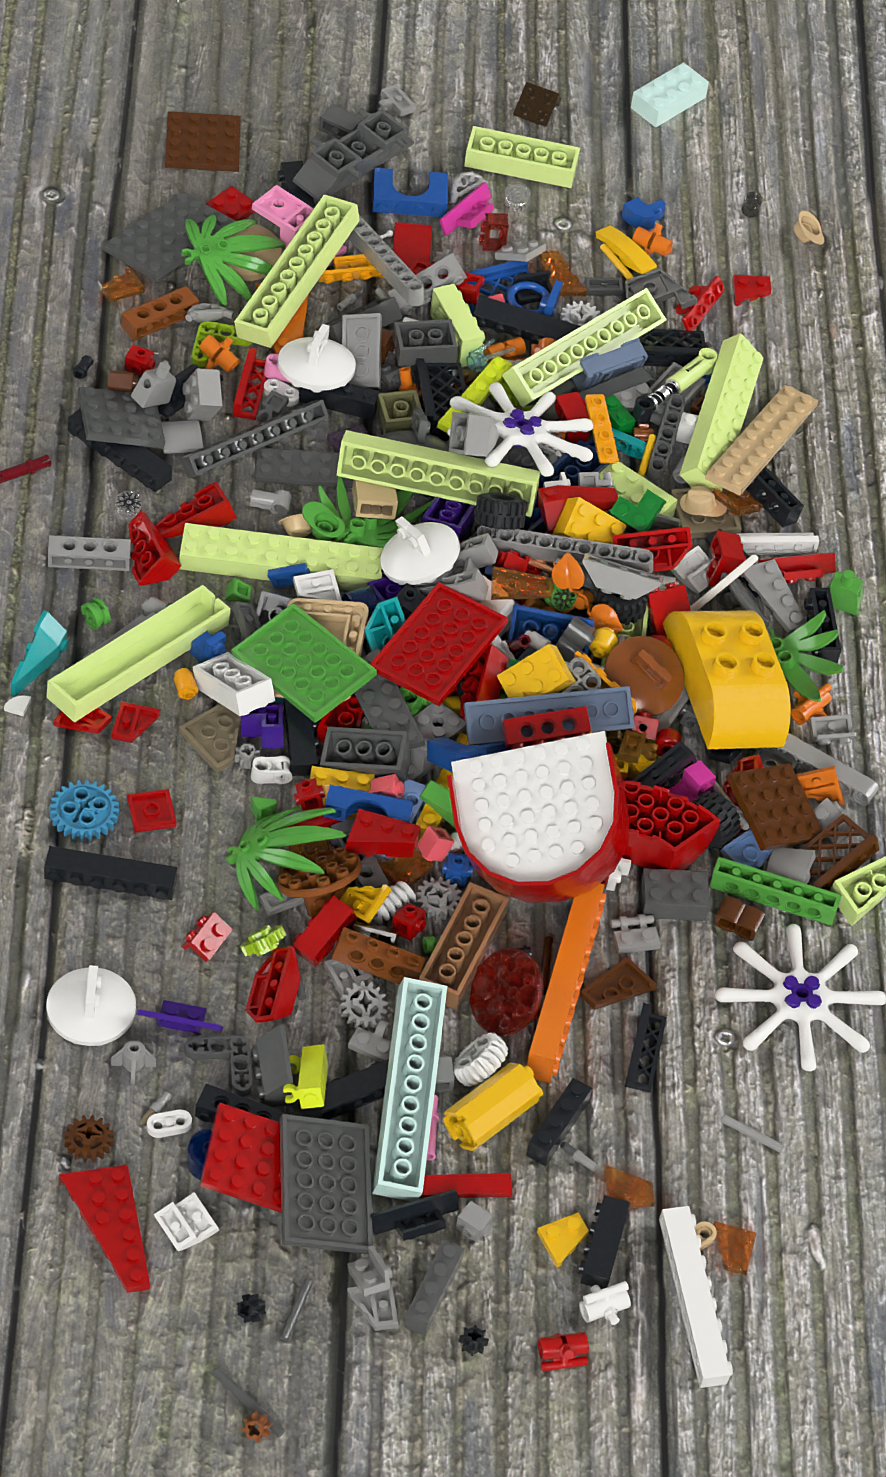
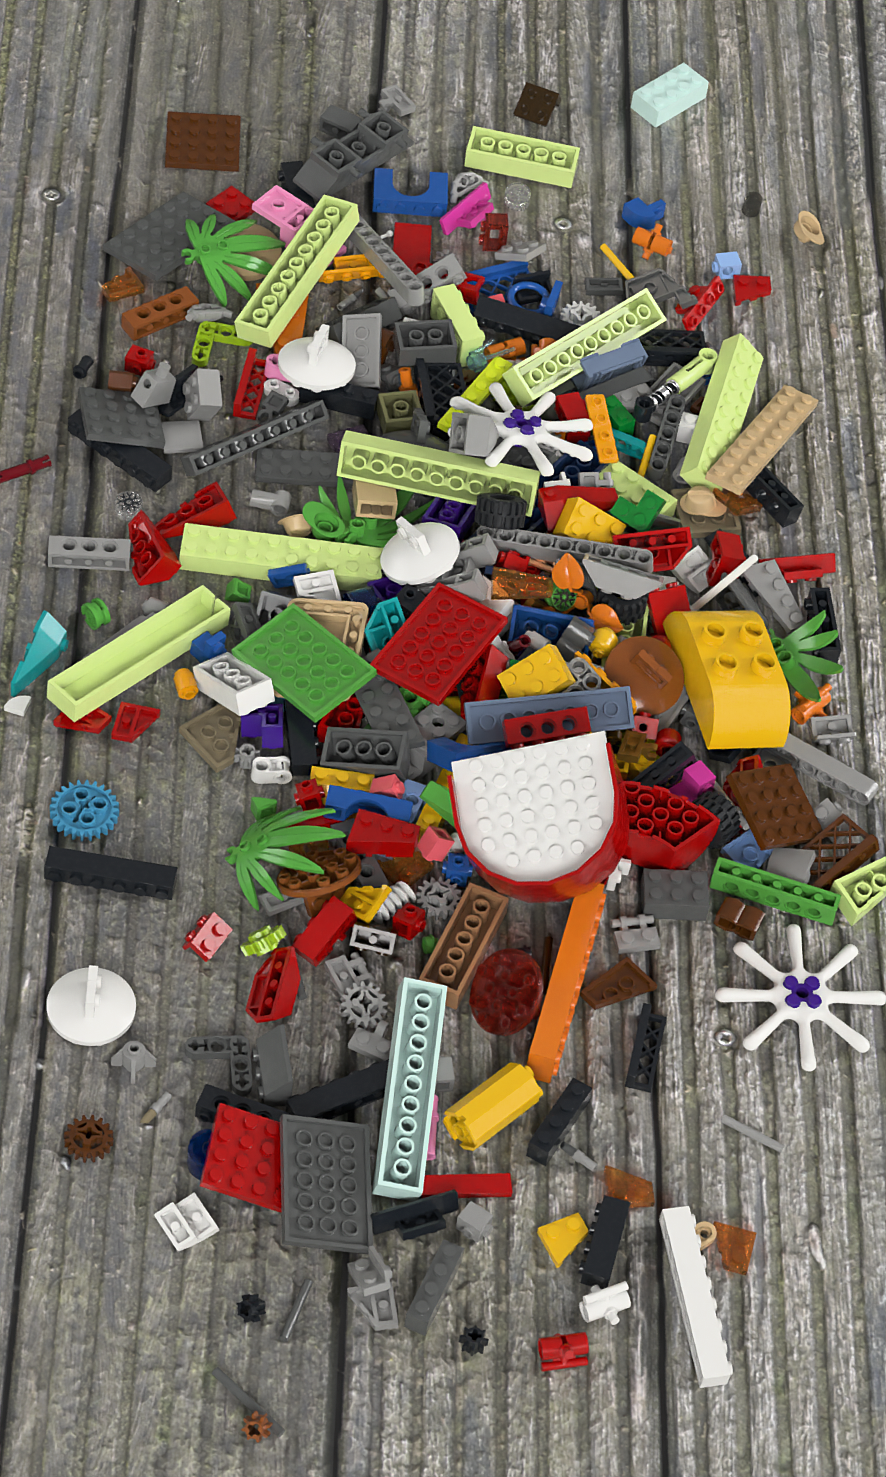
red wing [59,1165,150,1293] -> none
red plate [127,789,177,833] -> none
dark purple plate [136,1000,223,1035] -> none
white plate [147,1109,192,1138] -> none
orange pin [199,335,241,373] -> none
neon yellow brick [283,1044,328,1109] -> none
dark orange brick [331,927,425,985] -> none
white gear [453,1033,508,1087] -> none
clear orange wing [539,251,588,296] -> none
yellow slope [595,225,657,274] -> none
dark orange gear [632,423,654,443] -> none
white fence [736,533,819,555] -> none
orange wing [796,766,845,805] -> none
bright green torso [827,570,863,616] -> none
none -> light blue brick [712,251,742,280]

